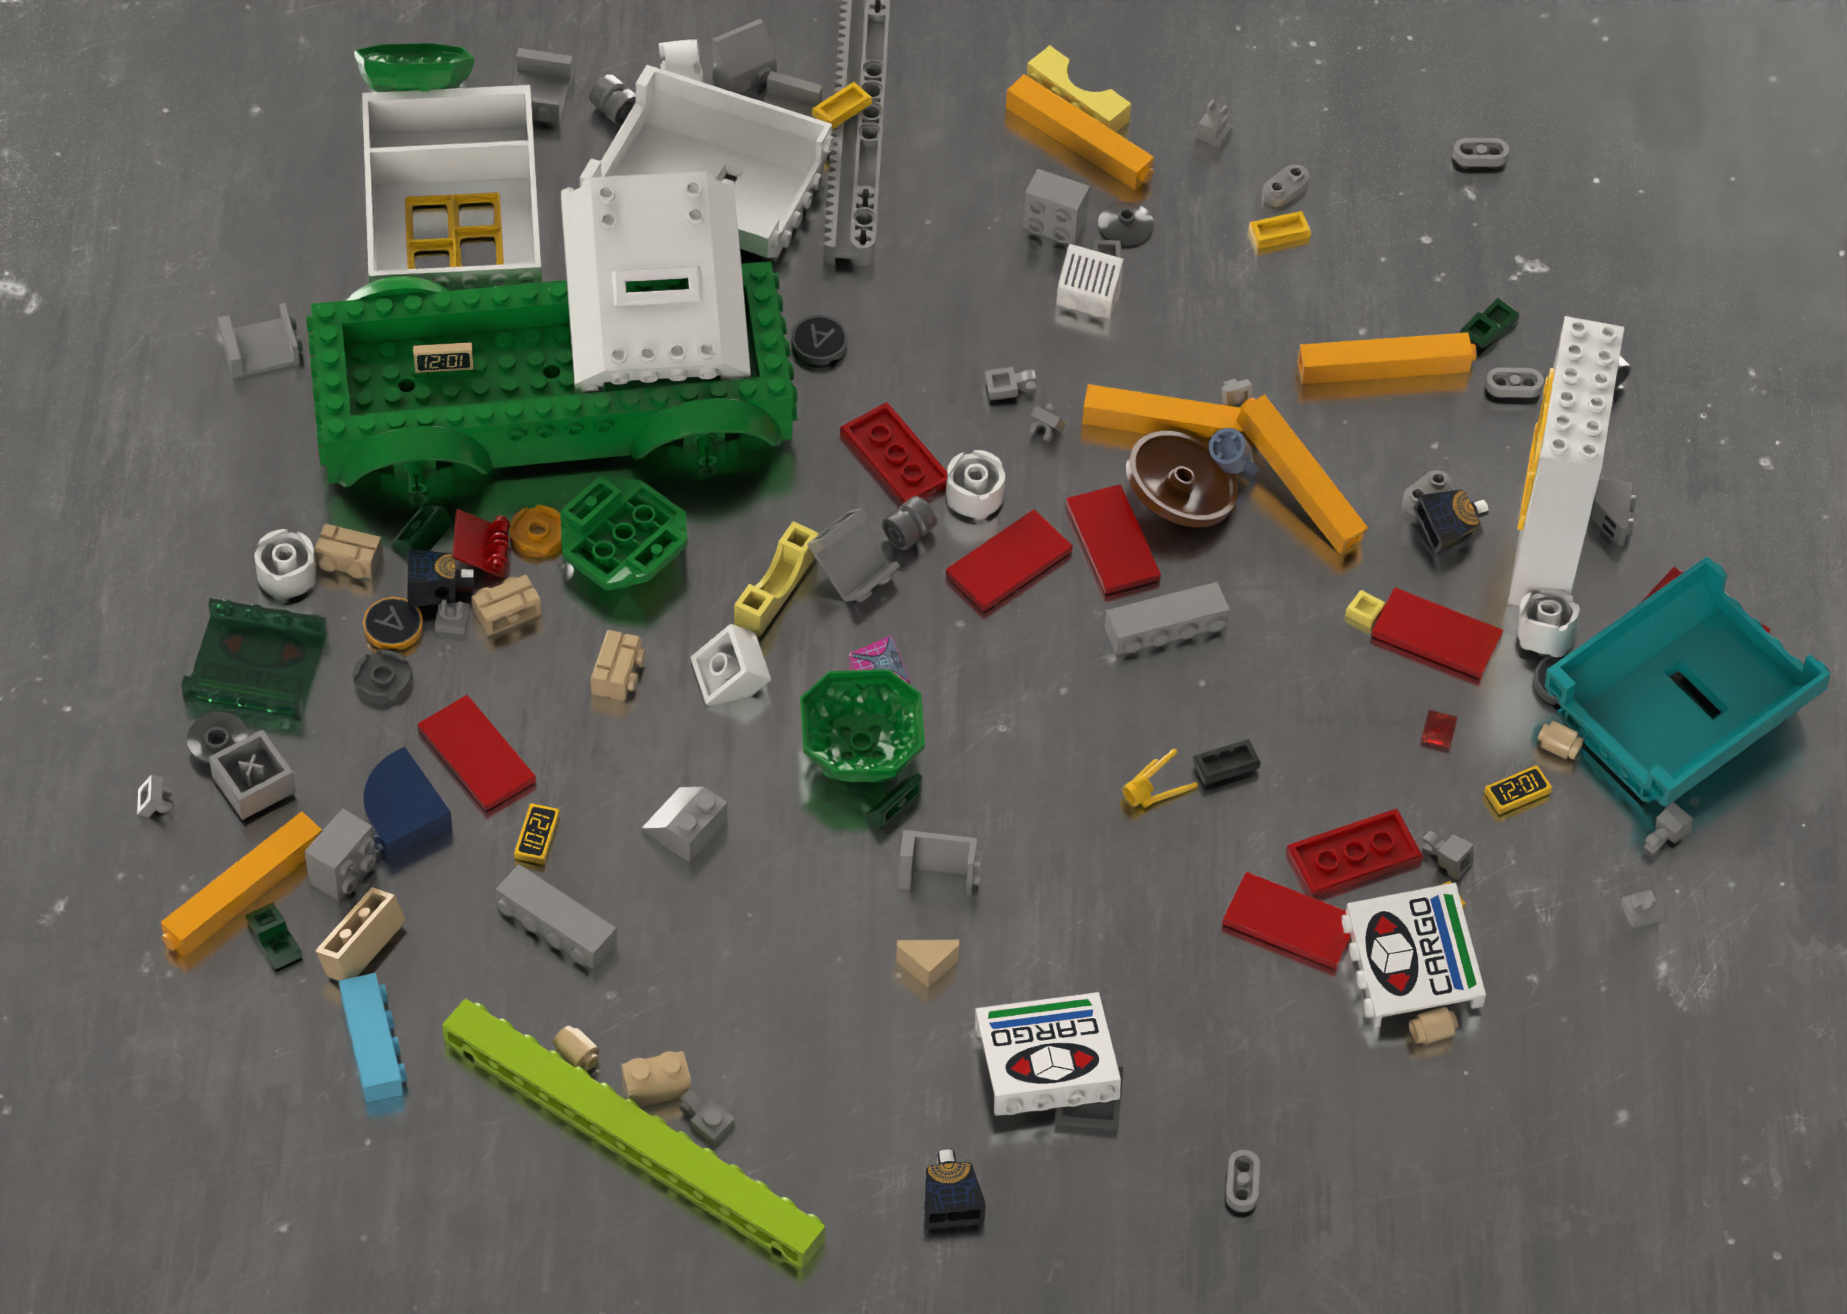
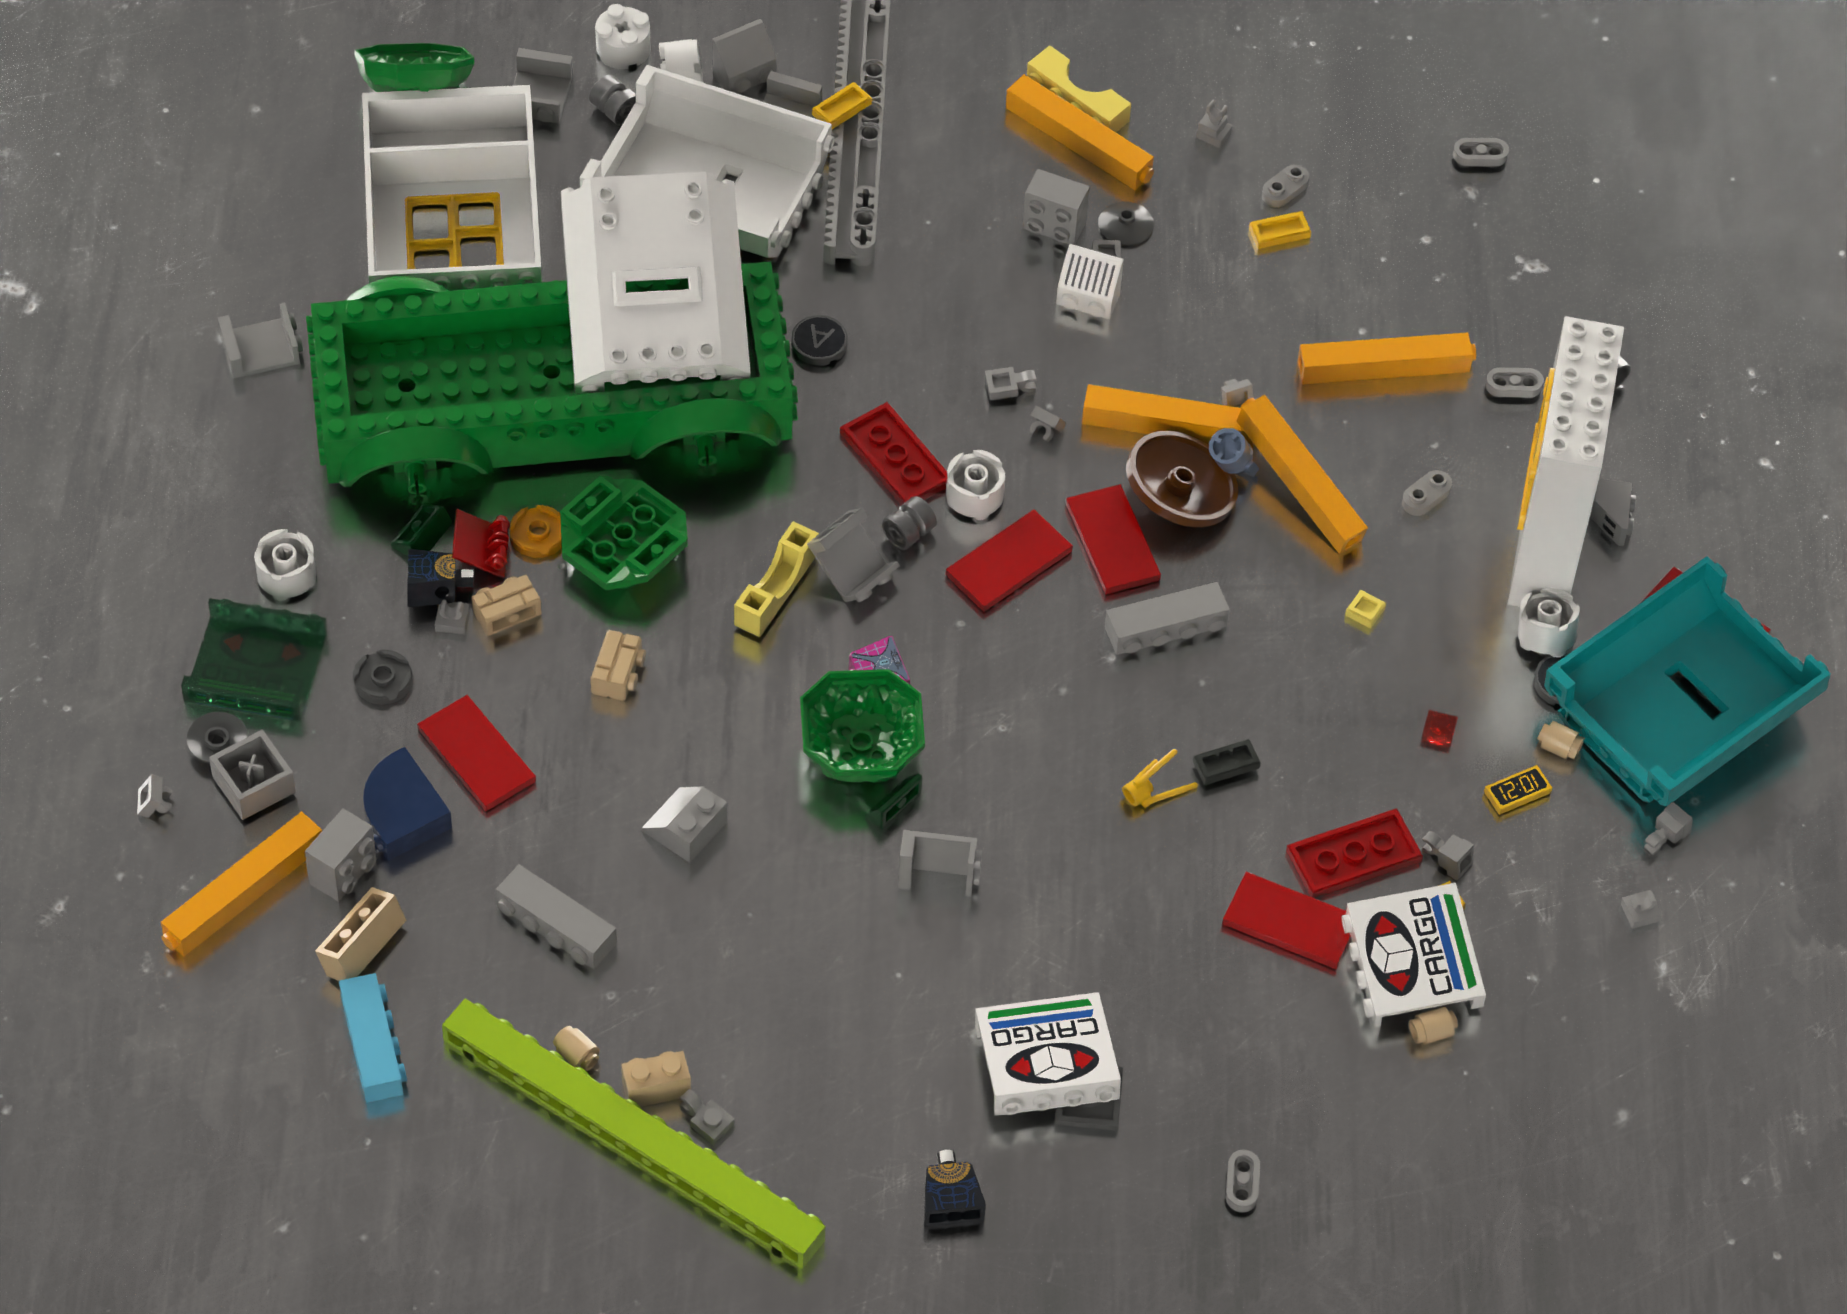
dark green slope [245,902,303,969] -> none
tan brick [314,524,383,579] -> none
black tile [363,597,423,651] -> none
tile [413,343,473,373] -> none
tile [514,803,560,865] -> none
white slope [690,624,771,706] -> none
tan slope [896,940,959,988] -> none
red tile [1371,587,1504,679] -> none
black torso [1413,489,1489,556] -> none
dark green slope [1460,297,1519,349] -> none
none -> white brick [595,4,651,70]

